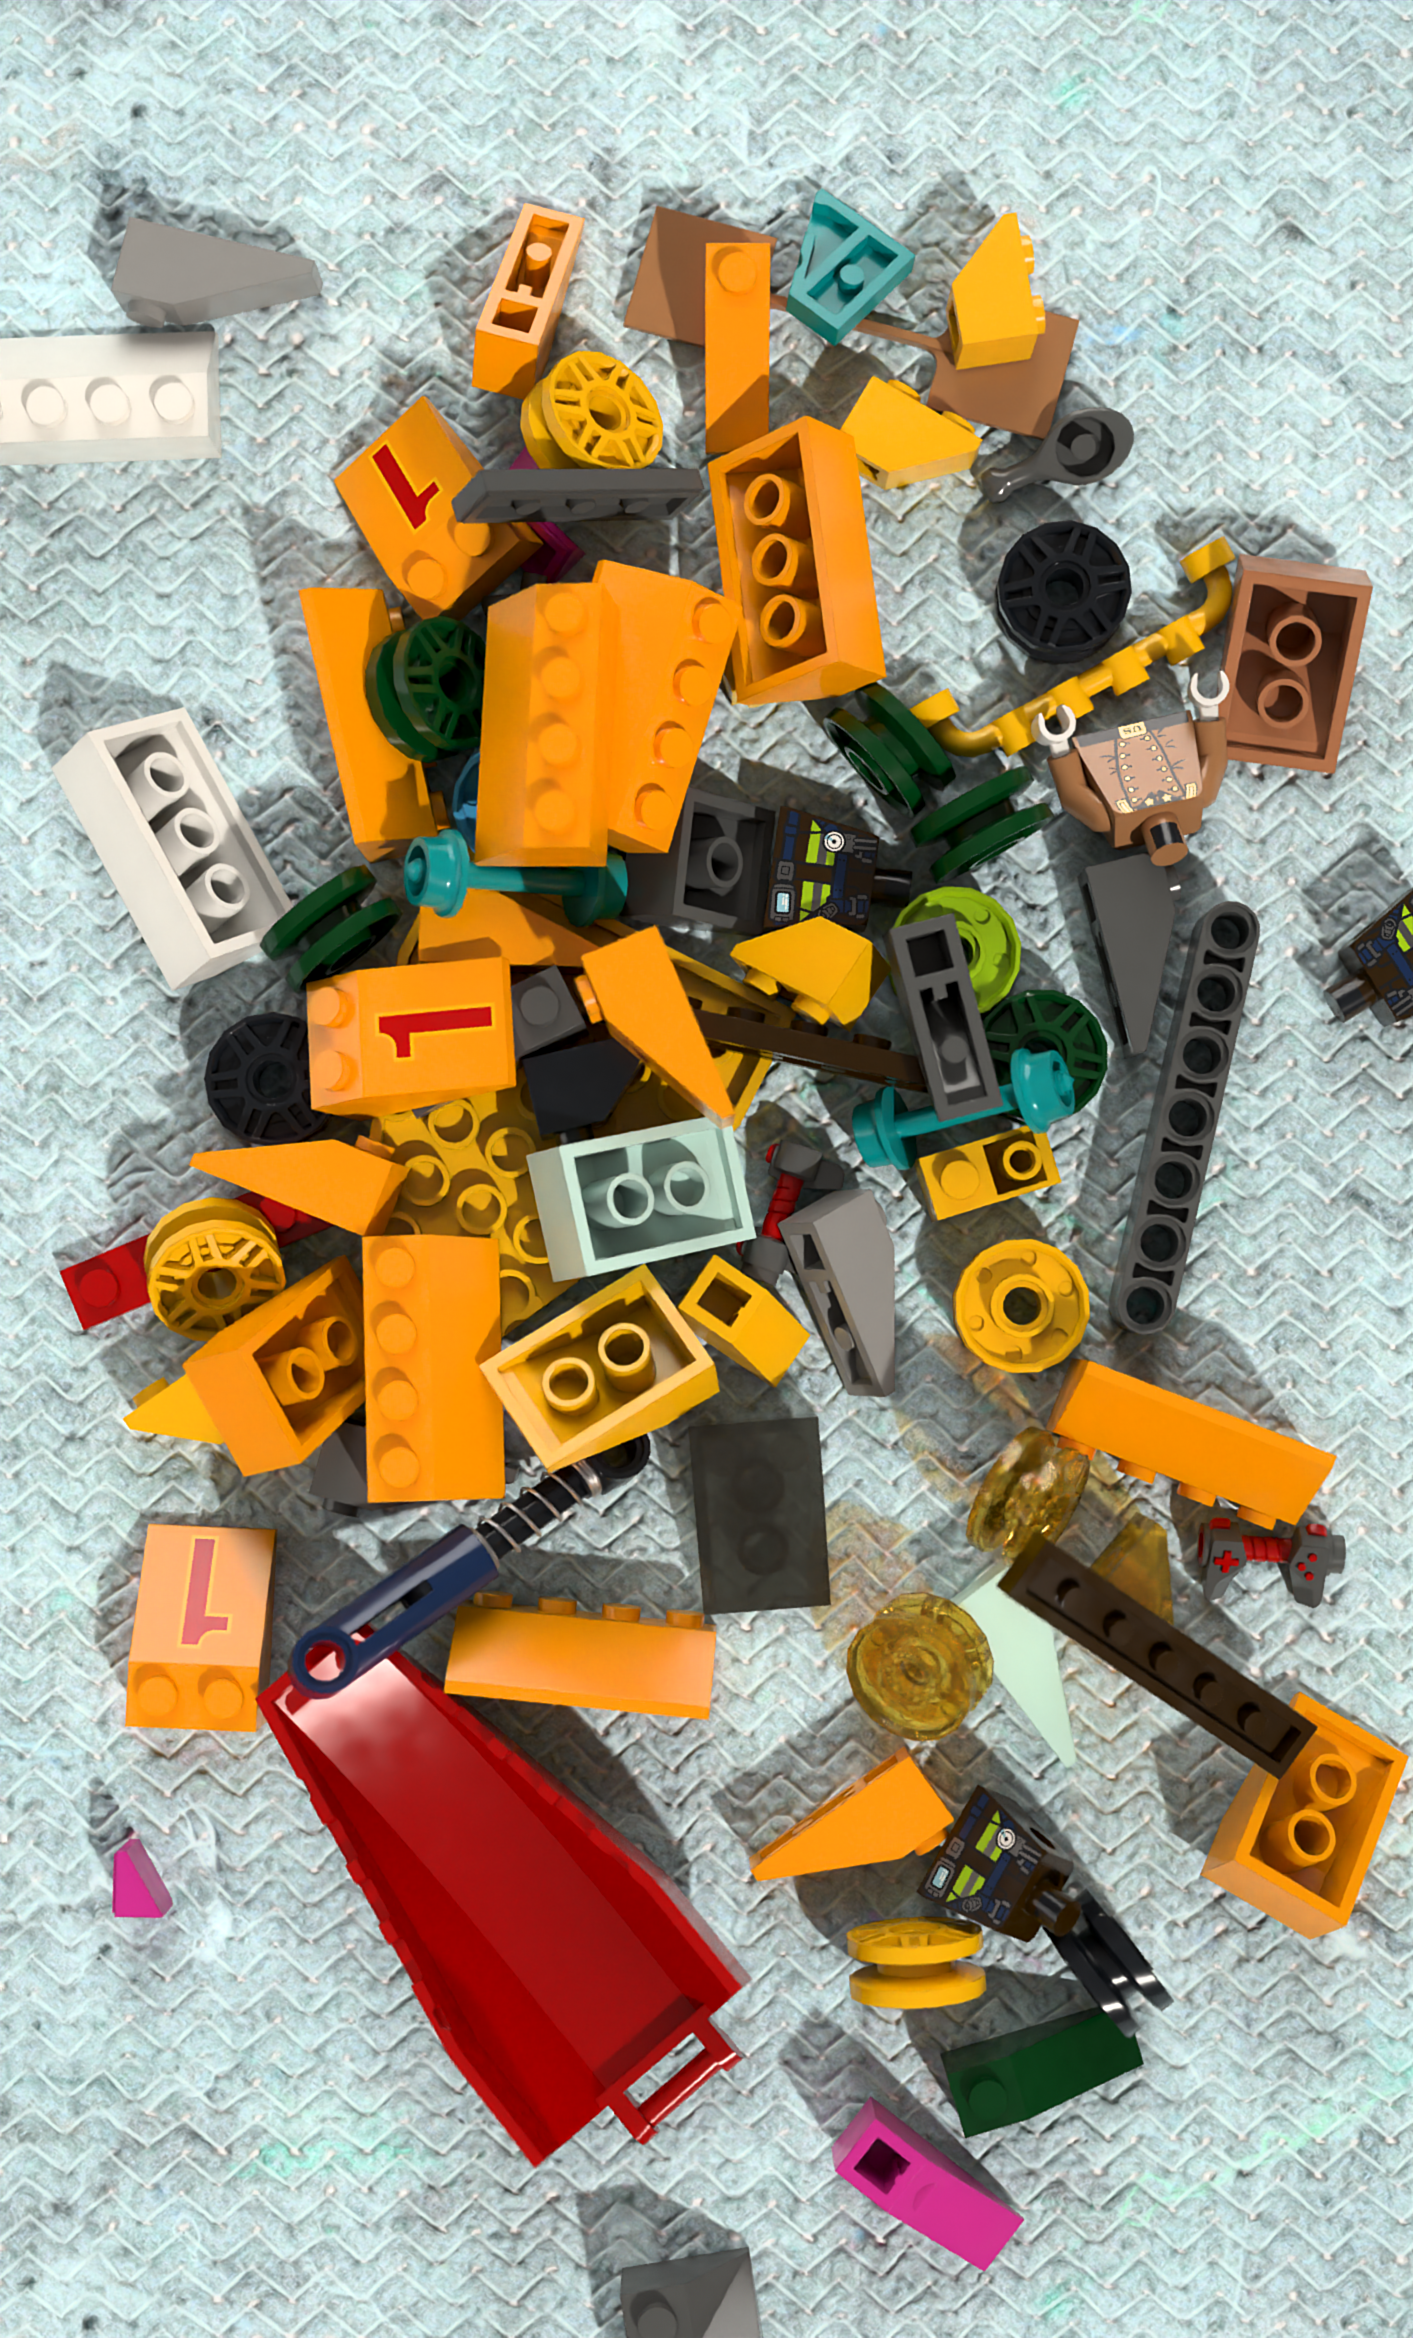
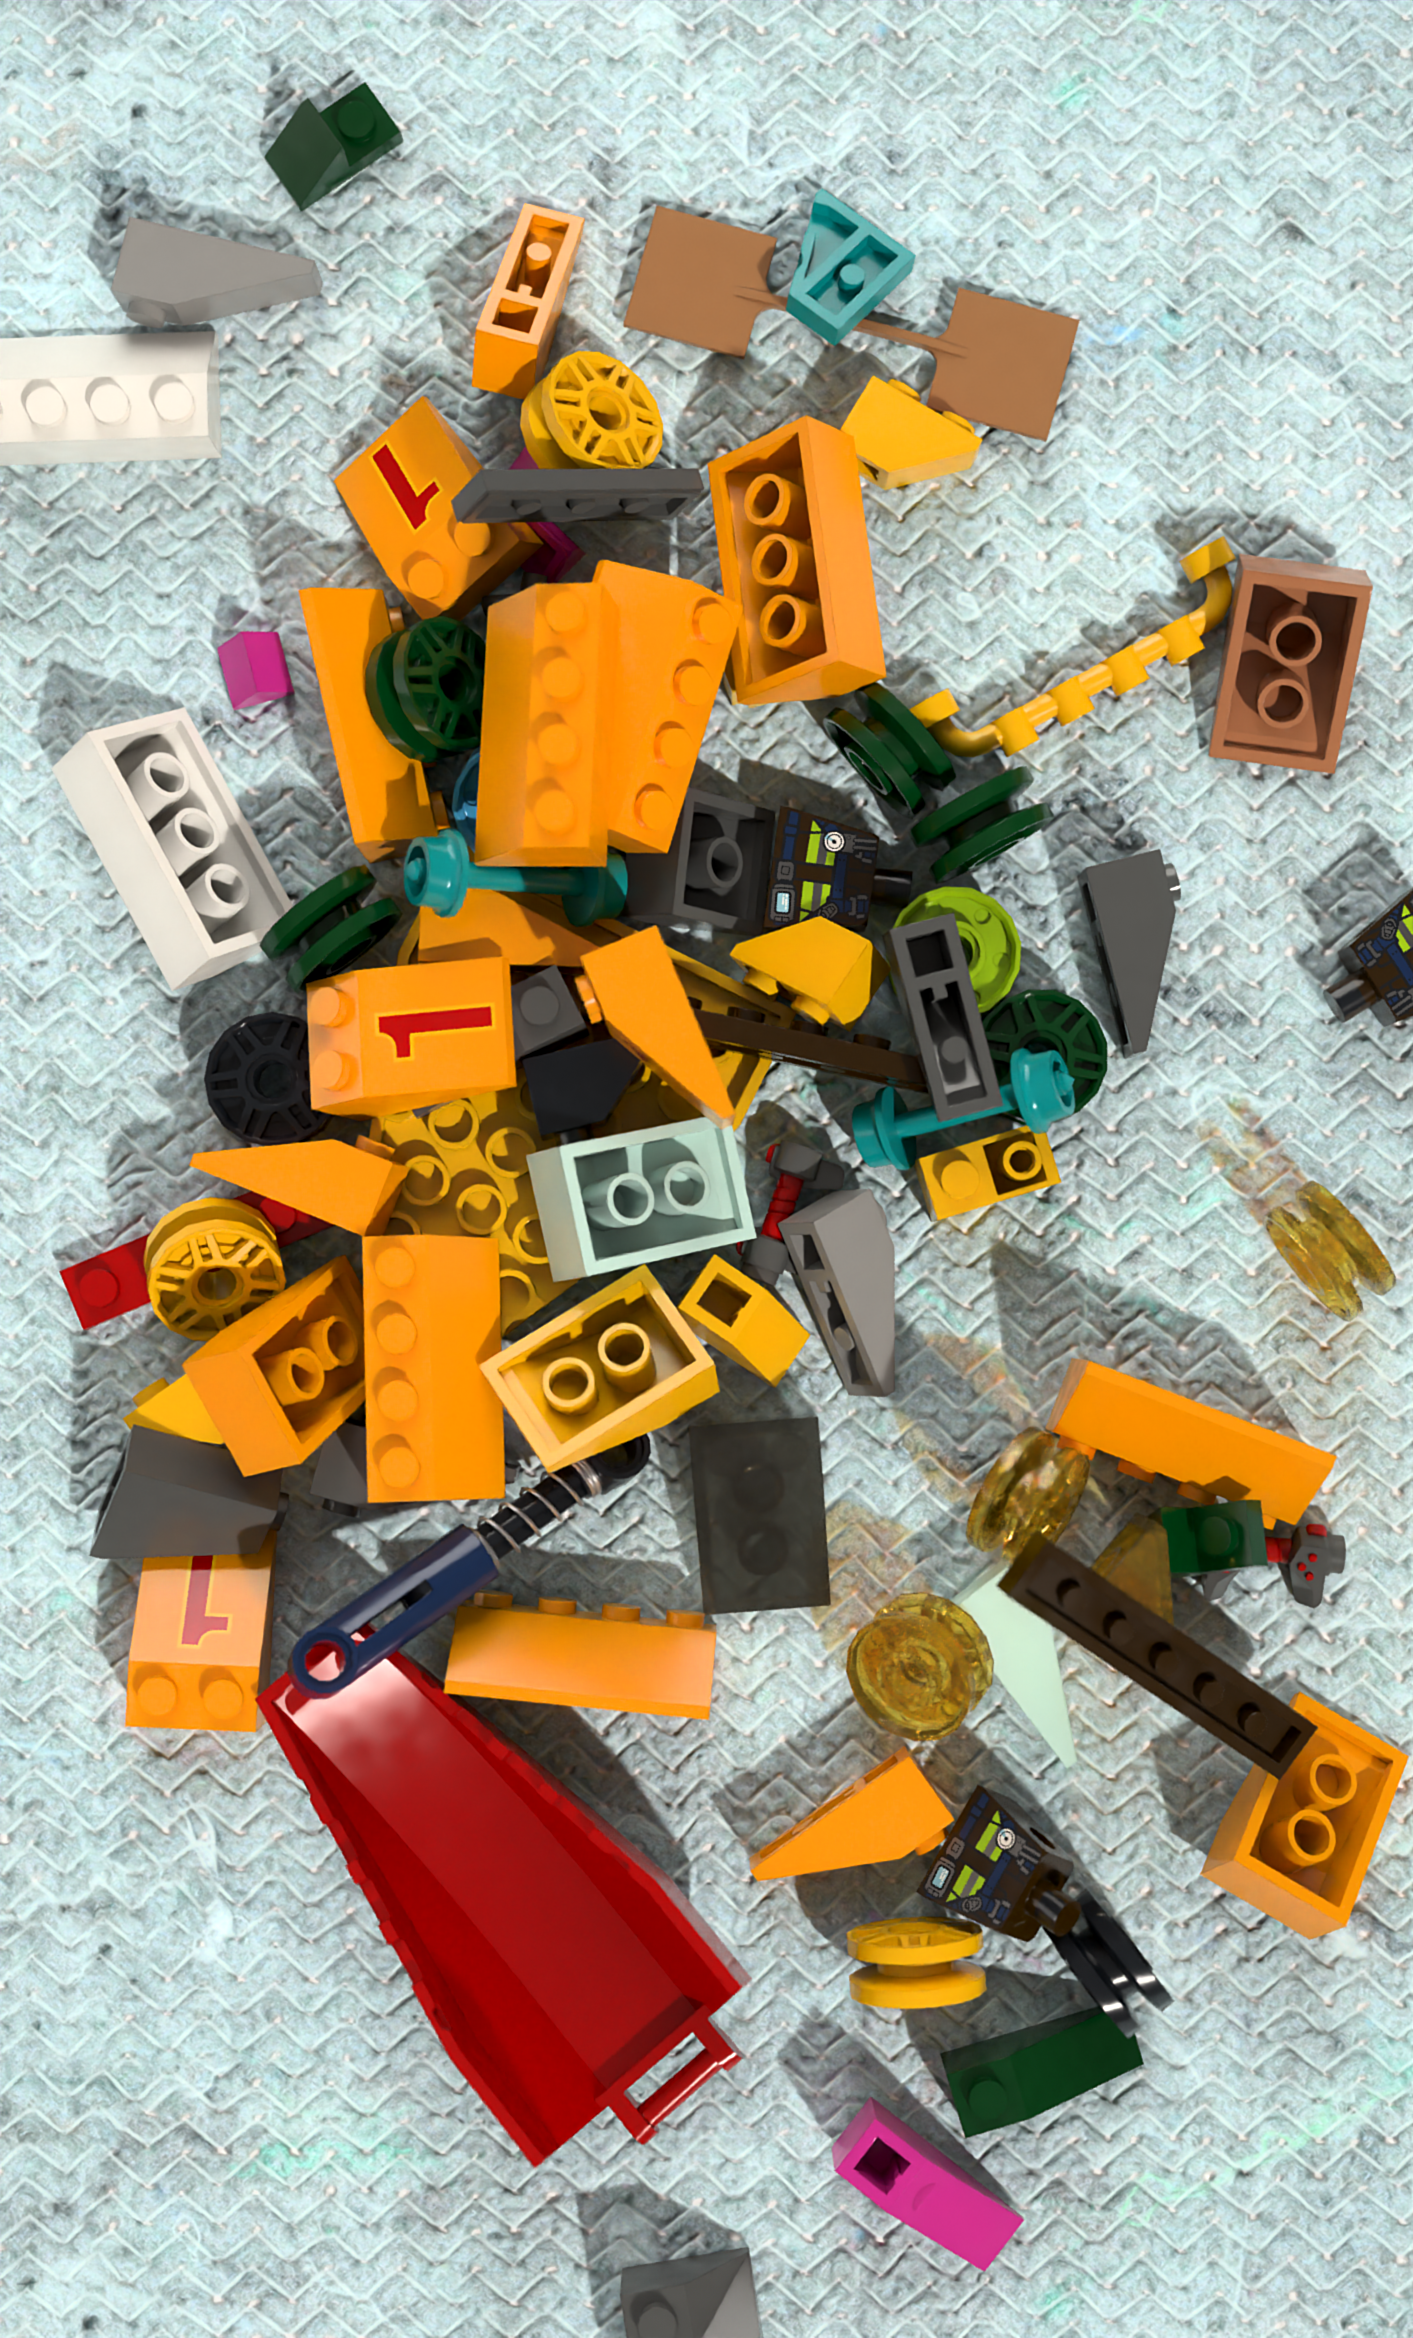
dark pink slope [112,1839,173,1918] -> none
light orange slope [705,243,770,455] -> none
yellow slope [945,212,1046,370] -> none
yellow wheel [952,1239,1090,1373] -> none
dark grey piece [980,407,1134,504] -> none
black wheel [994,520,1132,665] -> none
medium nougat torso [1031,670,1229,866] -> none
dark grey beam [1109,901,1260,1334] -> none
none -> dark grey slope [89,1424,289,1559]
none -> dark pink slope [217,631,295,710]
none -> dark green slope [264,82,403,212]
none -> dark green slope [1148,1500,1268,1580]
none -> clear yellow wheel [1262,1180,1396,1322]

